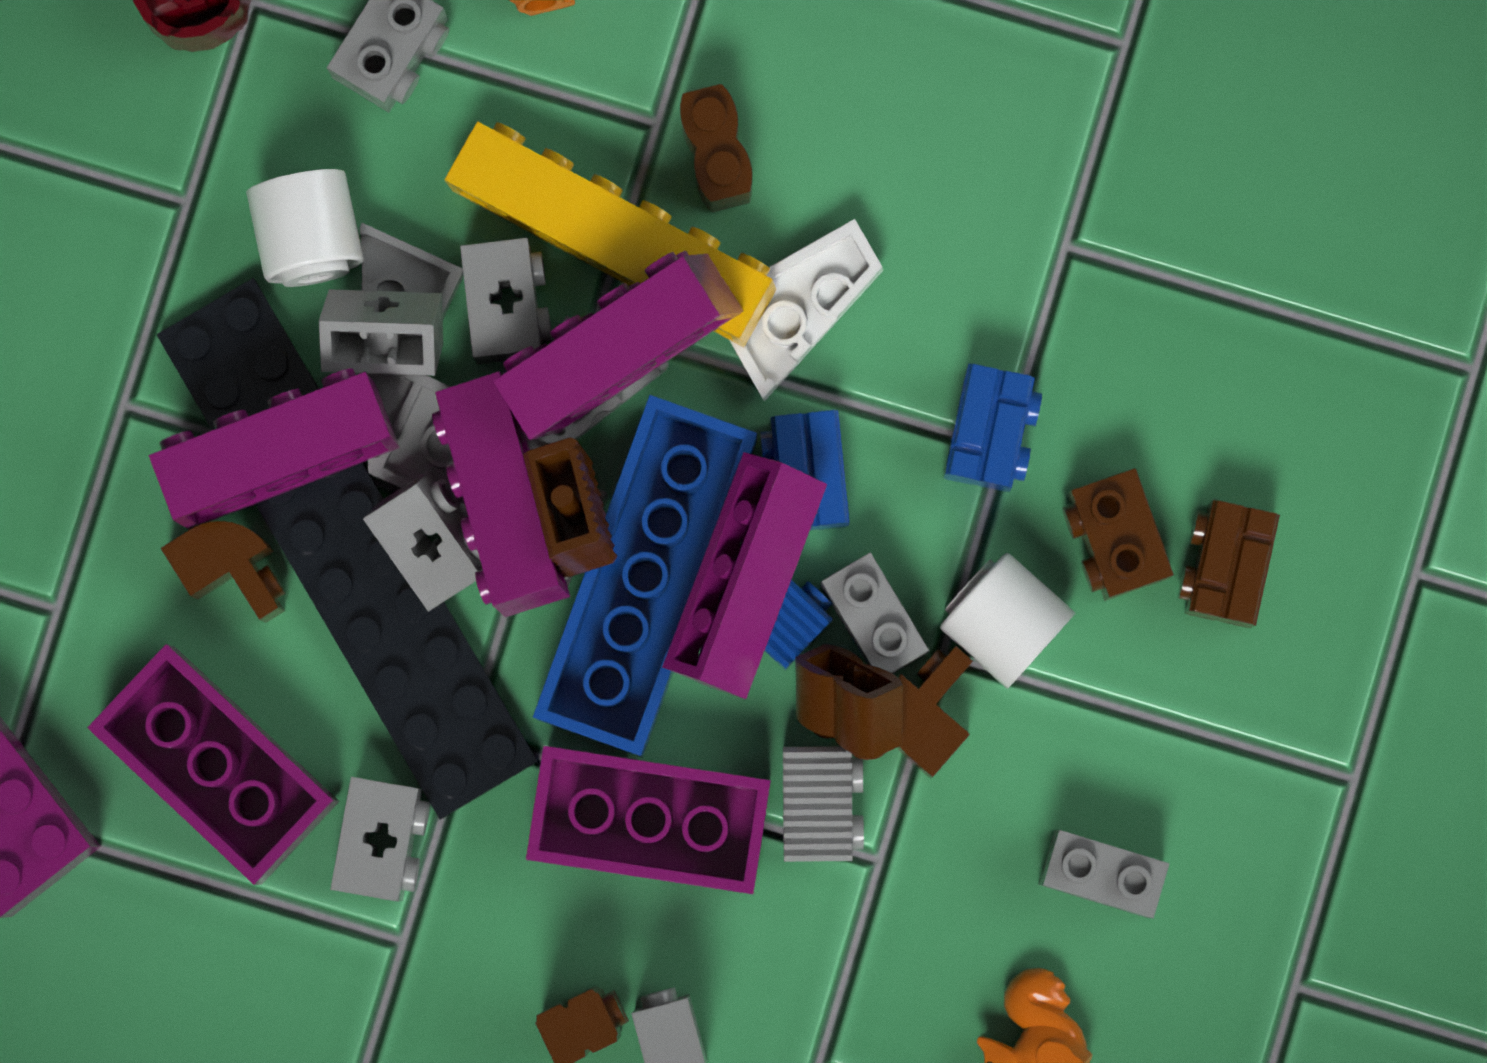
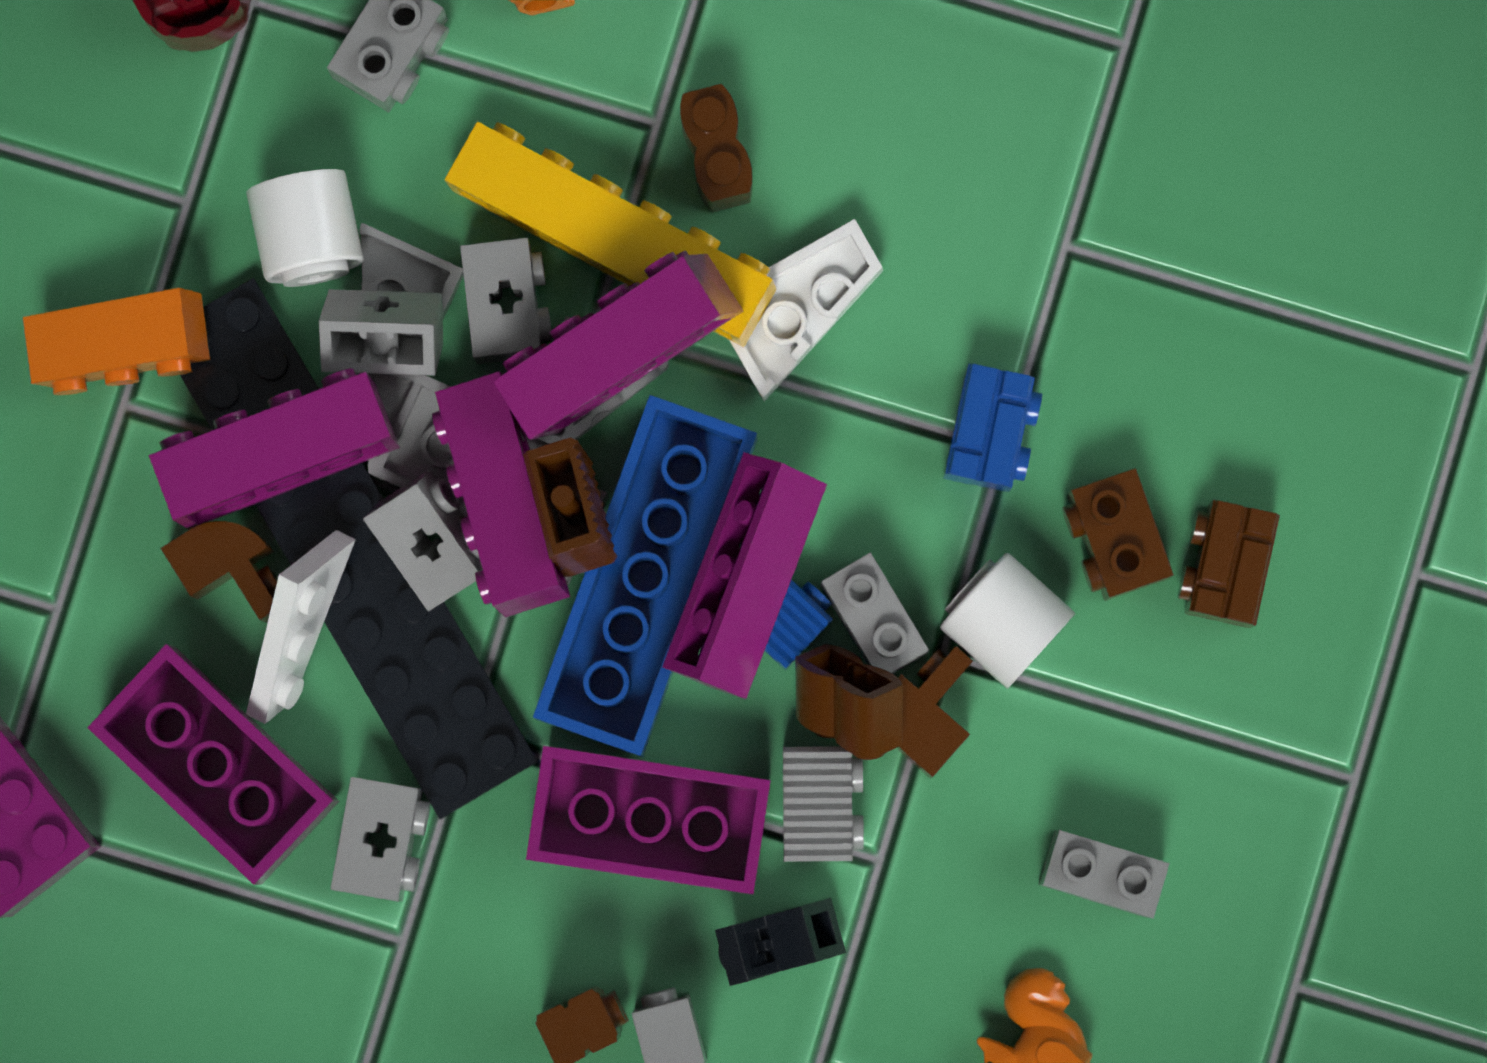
blue brick [760,410,850,531] -> none
none -> orange brick [23,288,210,395]
none -> white wing [246,530,356,724]
none -> black brick [715,898,846,986]

